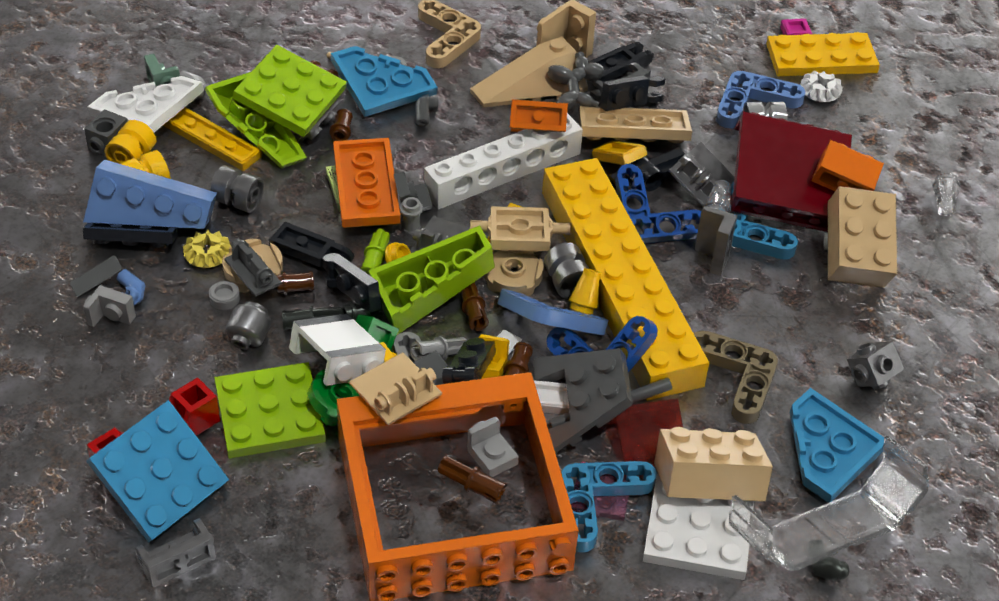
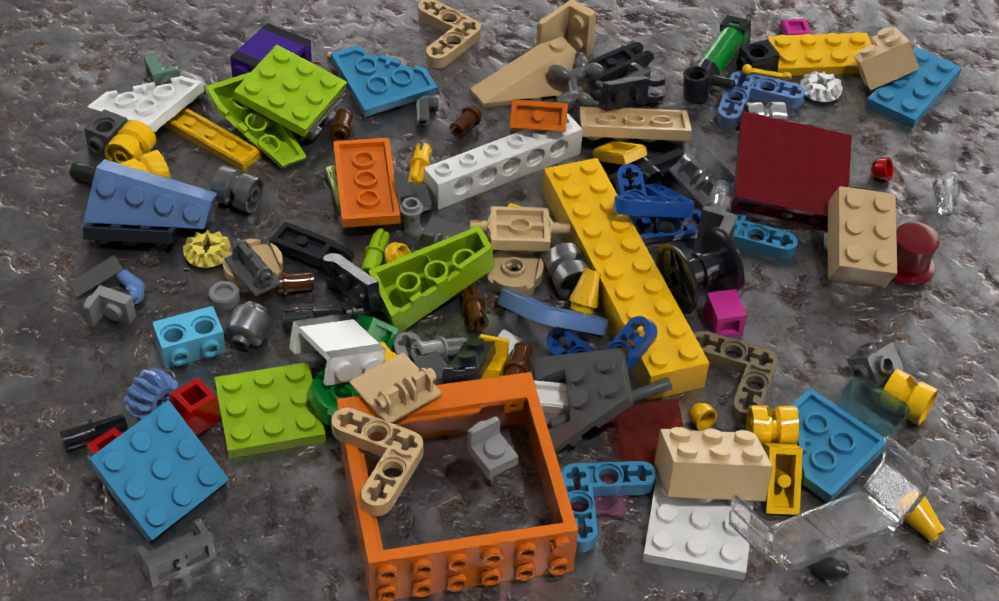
reddish brown axle [438,456,507,504] -> none
orange brick [811,140,884,191] -> none
none -> black axle [60,414,128,451]
none -> pearl dark grey pin [69,161,99,183]
none -> medium blue gear [123,368,178,421]
none -> medium azure brick [152,306,226,369]
none -> dark purple panel [230,23,312,77]
none -> tan beam [331,408,424,516]
none -> yellow axle [408,143,432,185]
none -> reddish brown pin [449,105,482,138]
none -> blue beam [613,184,694,218]
none -> black piece [656,226,745,314]
none -> black piece [683,15,751,103]
none -> yellow hinge [689,403,718,431]
none -> dark pink brick [703,289,747,338]
none -> black brick [736,39,780,77]
none -> yellow hinge [742,64,792,81]
none -> yellow wheel [746,405,799,446]
none -> yellow slope [763,442,803,515]
none -> clear light blue piece [838,377,910,447]
none -> tan brick [853,27,920,90]
none -> dark azure plate [866,47,962,128]
none -> red hinge [871,157,894,180]
none -> yellow wheel [878,369,939,426]
none -> dark red piece [891,222,940,286]
none -> yellow cone [896,491,946,543]

